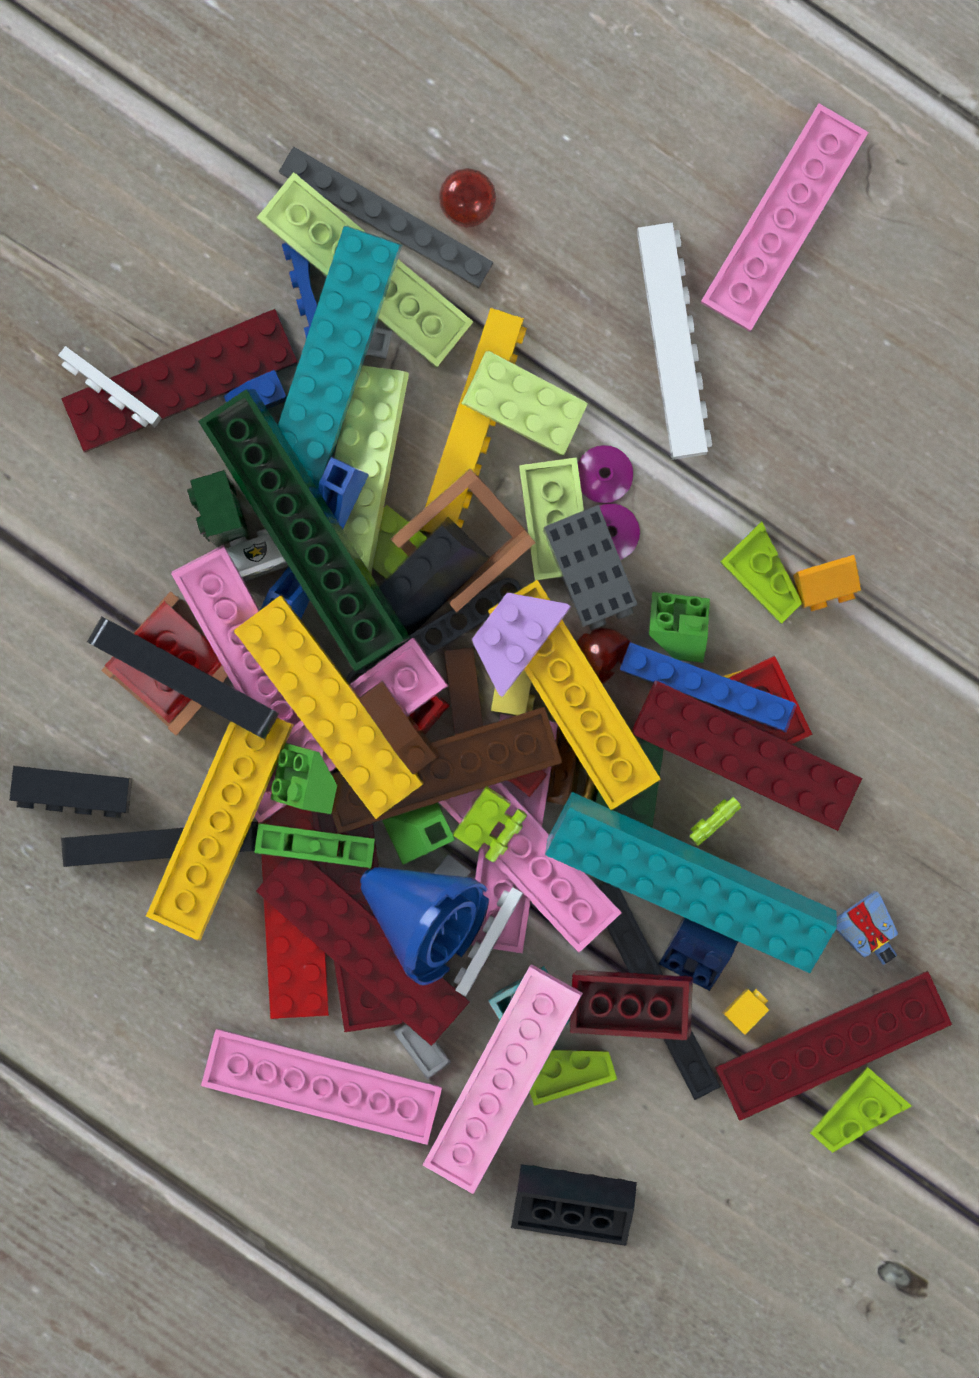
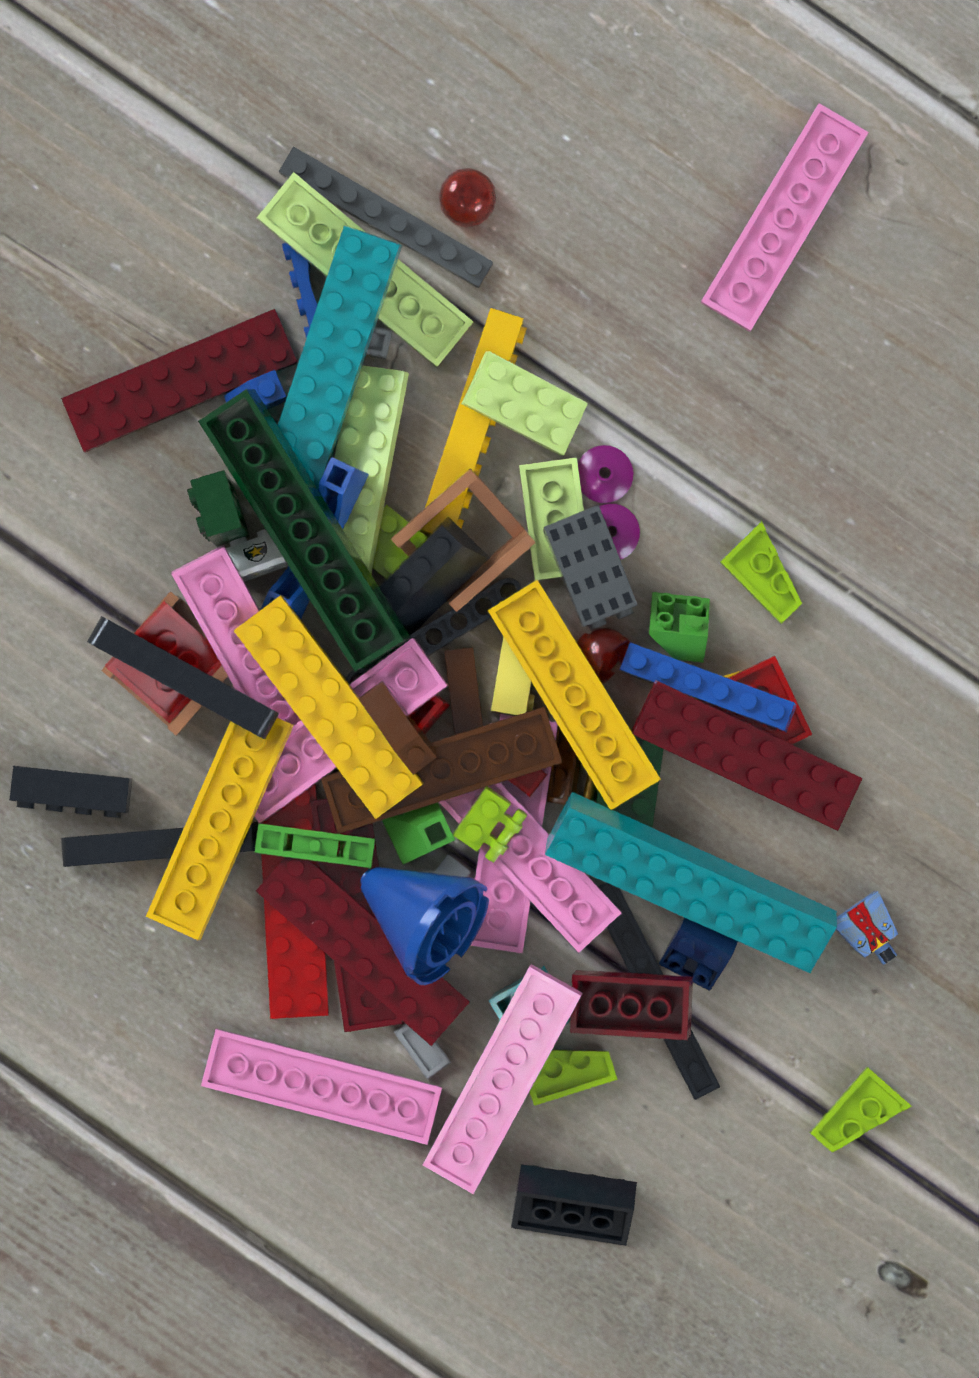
white plate [58,346,162,428] -> none
bright green slope [270,743,337,814] -> none
white plate [454,887,523,996] -> none
lavender wing [472,593,571,697] -> none
white brick [637,222,712,460] -> none
lime plate [689,797,742,846] -> none
dark red plate [715,971,953,1121] -> none
yellow brick [722,988,769,1035] -> none
light orange slope [793,555,861,612] -> none

